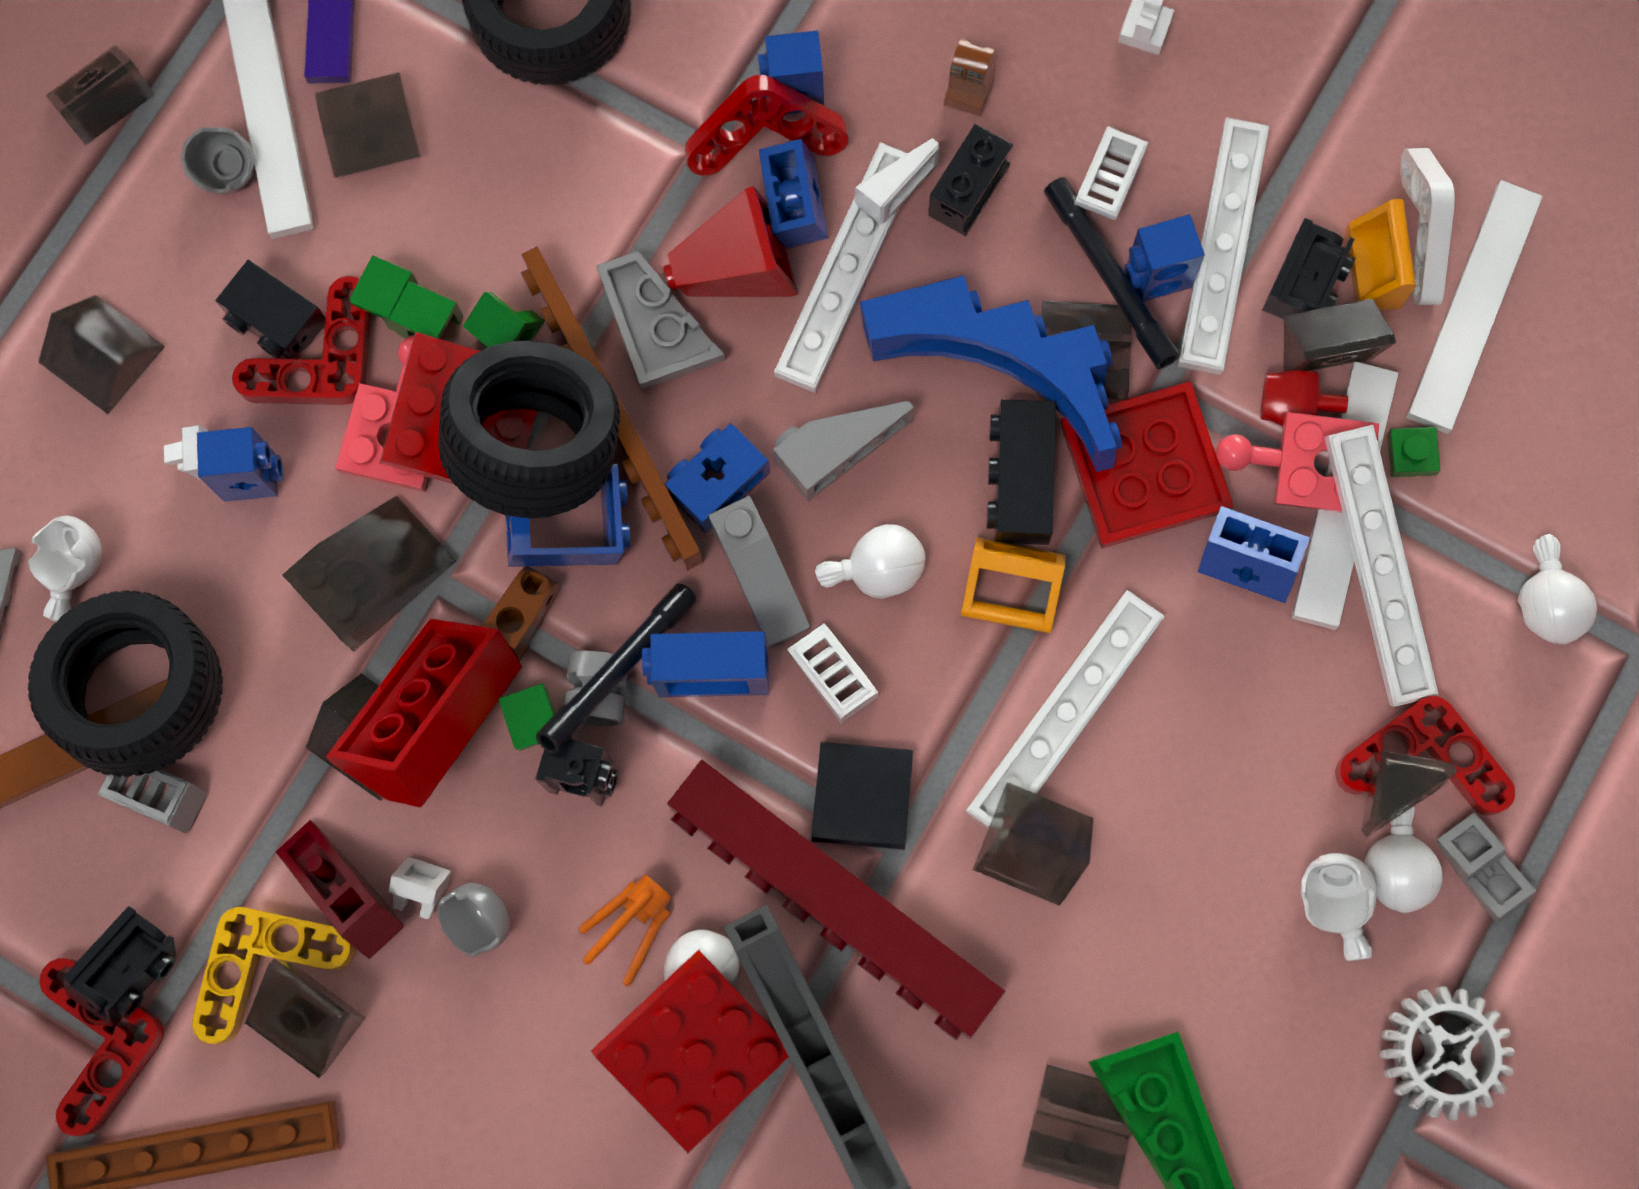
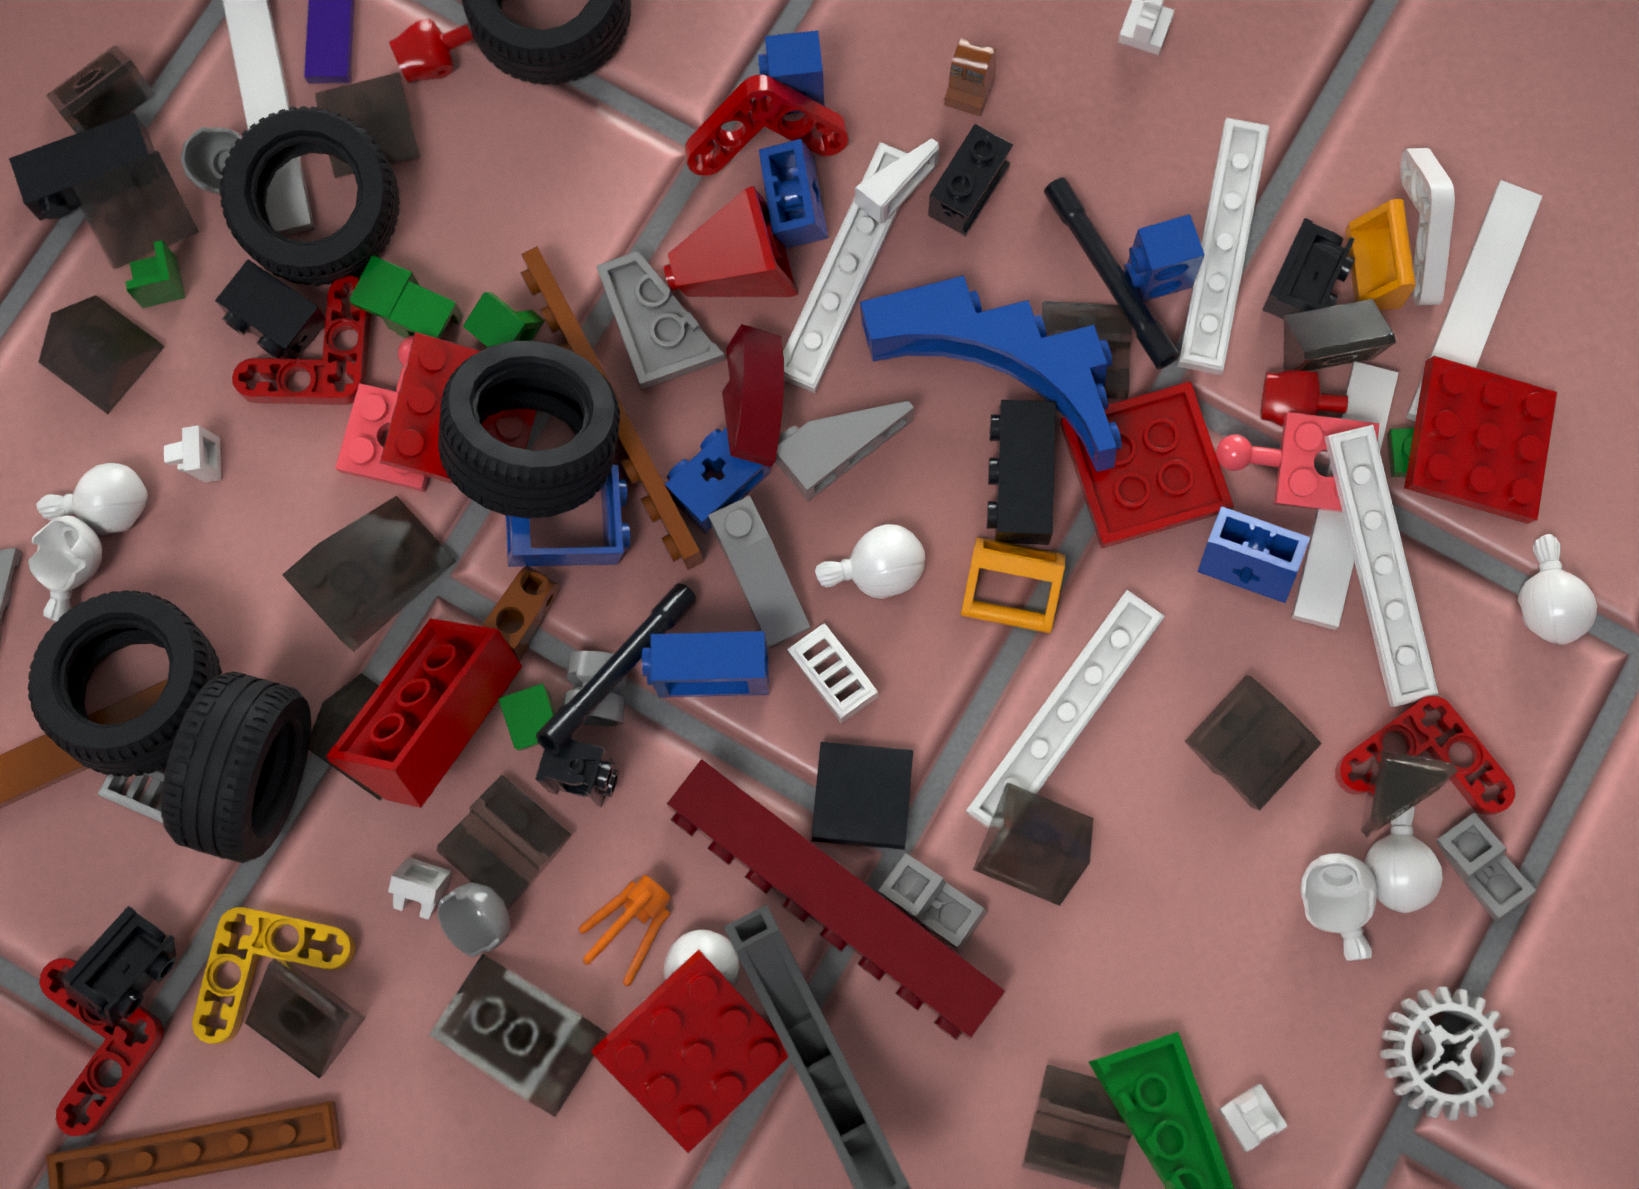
blue brick [197,427,283,502] -> none
dark red slope [275,820,405,959] -> none
white slope [1074,126,1149,220] -> none
none -> black brick [9,112,163,221]
none -> white hair [36,463,148,536]
none -> clear smoke slope [71,150,199,269]
none -> green panel [125,240,185,308]
none -> black tyre [161,671,311,863]
none -> black tyre [219,106,400,286]
none -> red piece [389,19,474,84]
none -> clear smoke slope [429,954,608,1117]
none -> clear smoke slope [437,775,571,910]
none -> dark red slope [722,324,784,467]
none -> light grey slope [878,853,987,951]
none -> clear smoke slope [1184,675,1322,810]
none -> white tile [1218,1084,1288,1152]
none -> red plate [1404,356,1557,524]

